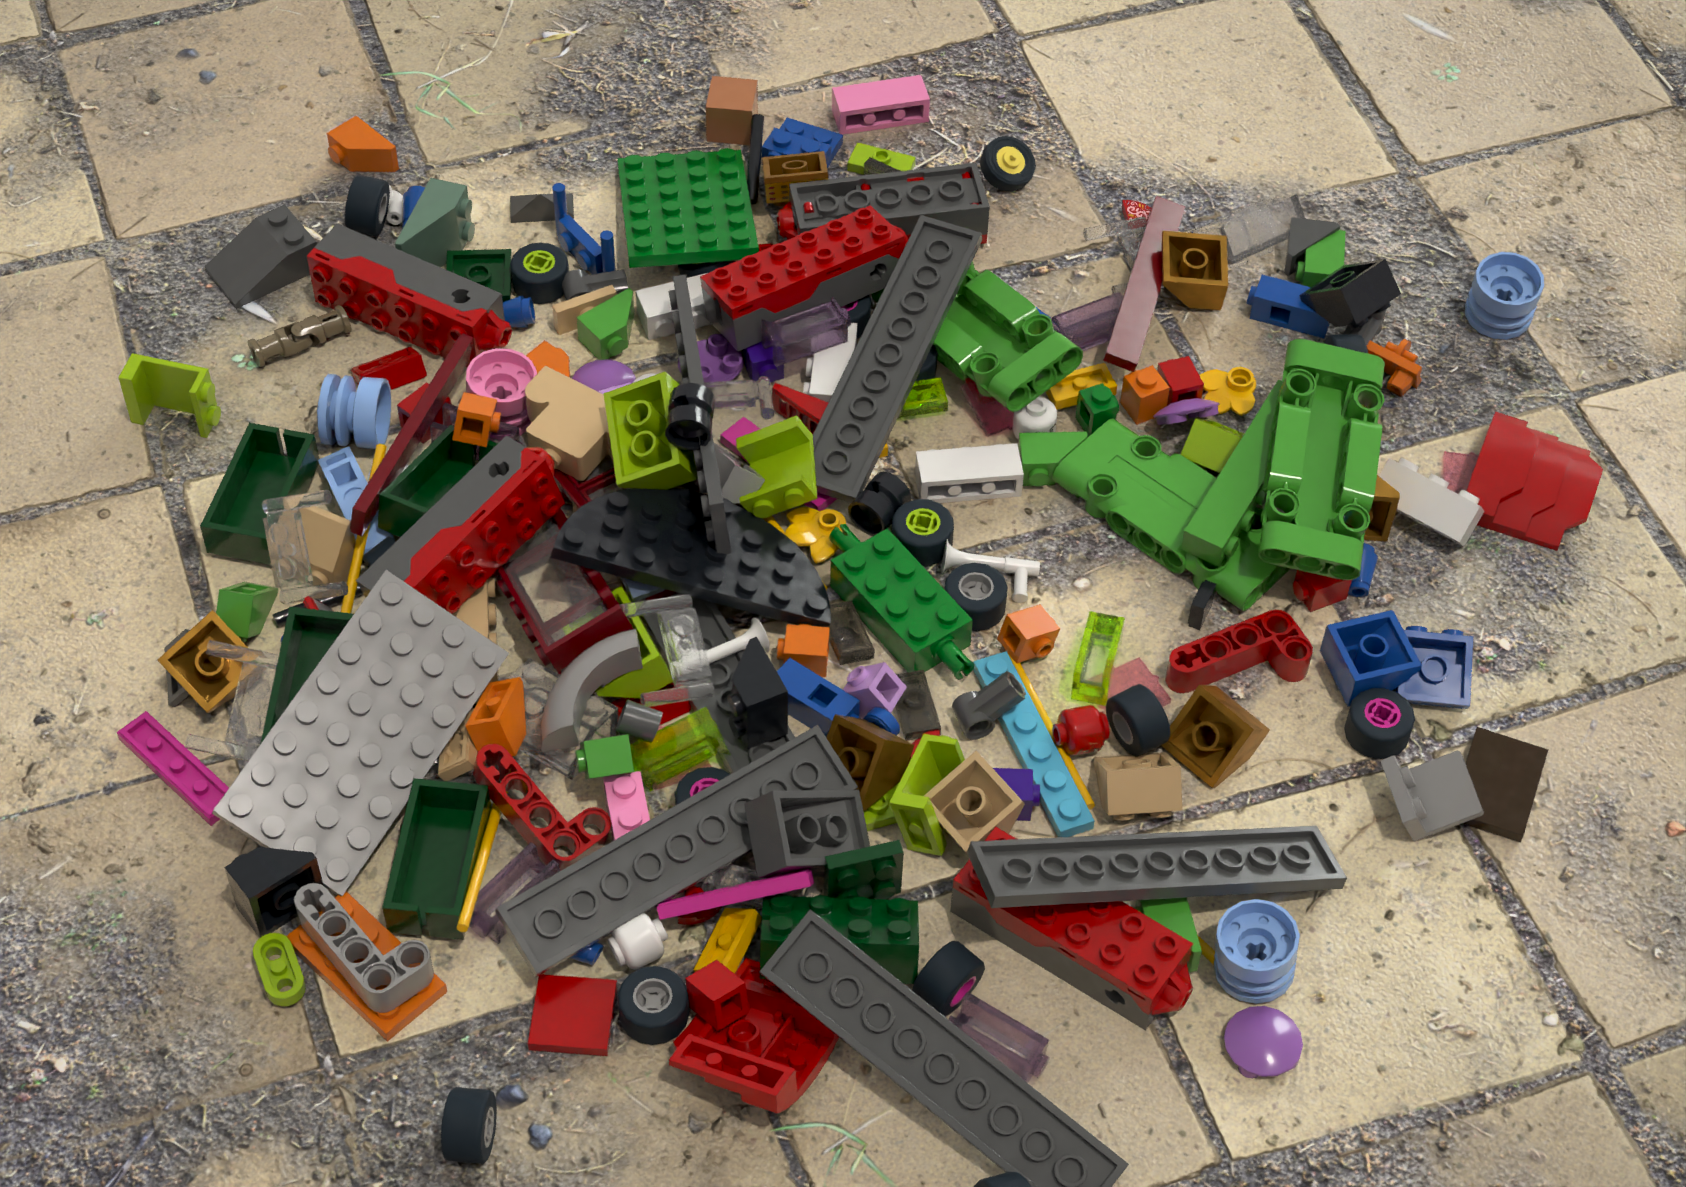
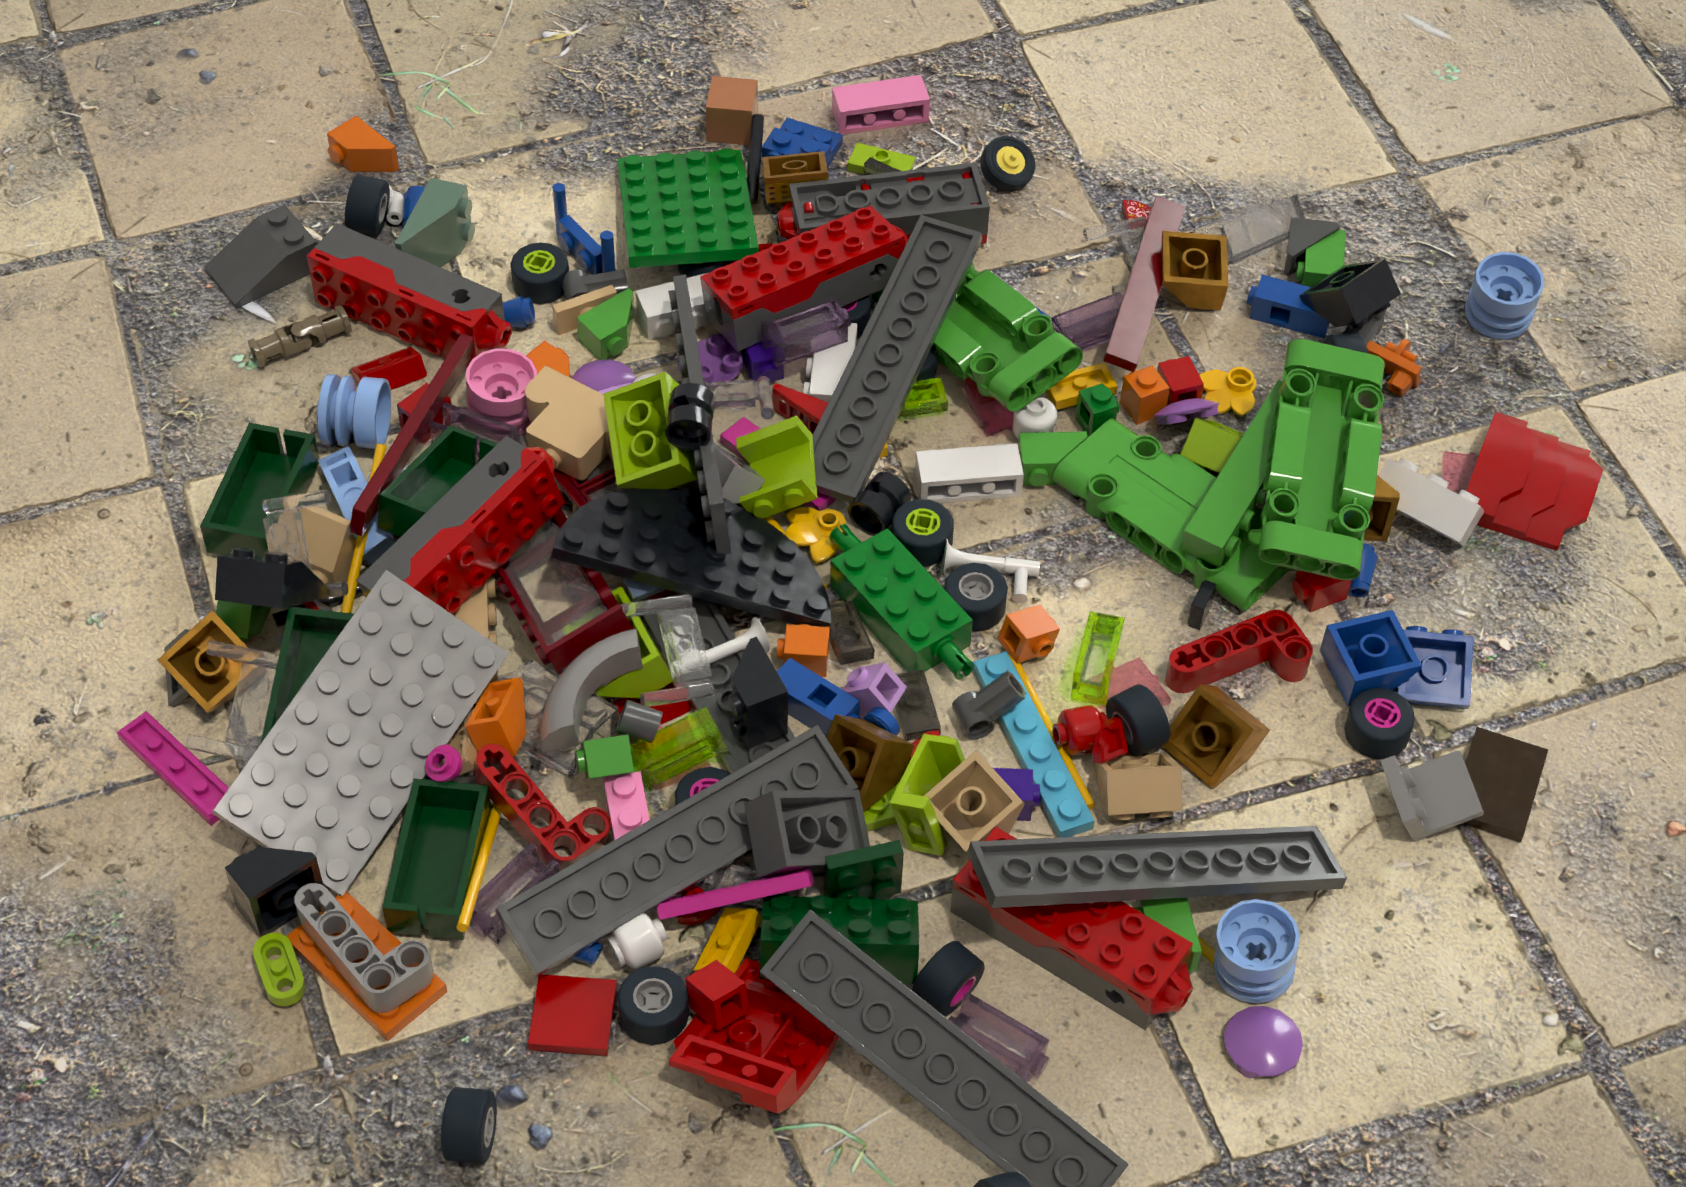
lime panel [118,353,221,438] -> none
dark green plate [446,249,512,302] -> none
orange brick [452,392,501,447] -> none
dark grey slope [510,193,574,223] -> none
none -> black slope [215,548,330,609]
none -> dark pink plate [425,745,463,782]
none -> red tile [1092,717,1129,763]

